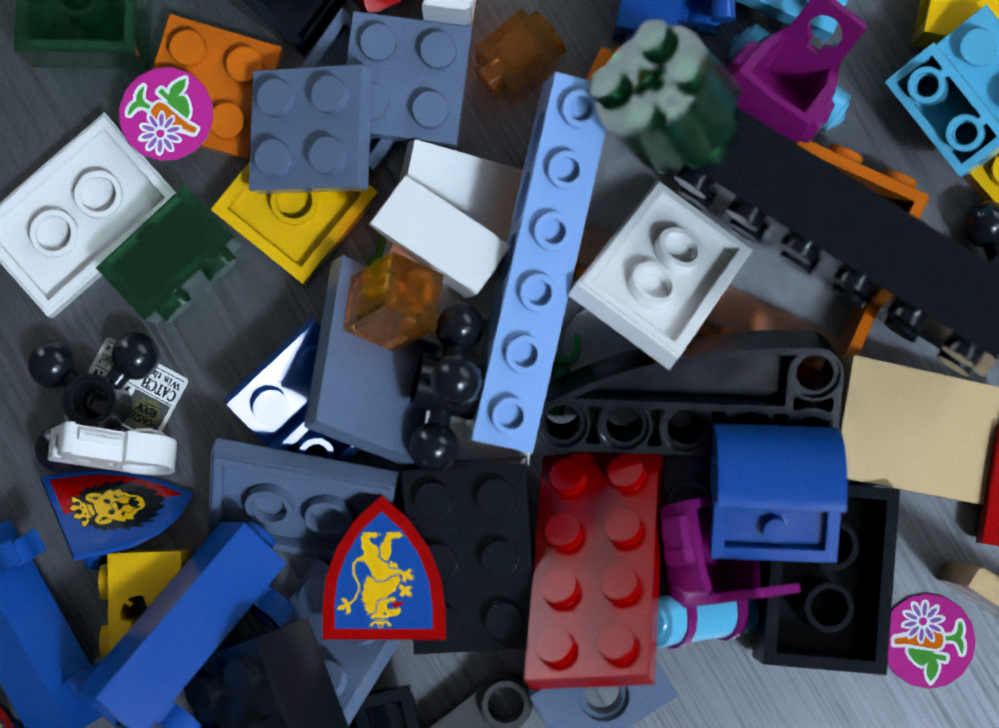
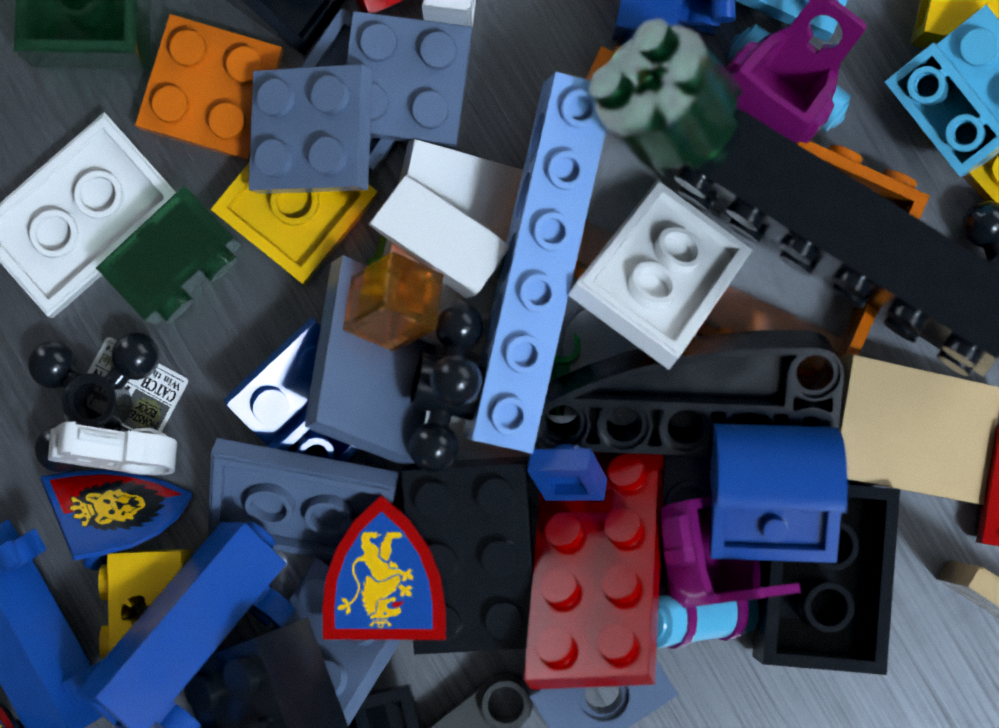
sticker [119,67,213,161] -> none
clear orange brick [474,9,567,107] -> none
sticker [888,593,976,689] -> none
none -> blue plate [528,444,607,501]

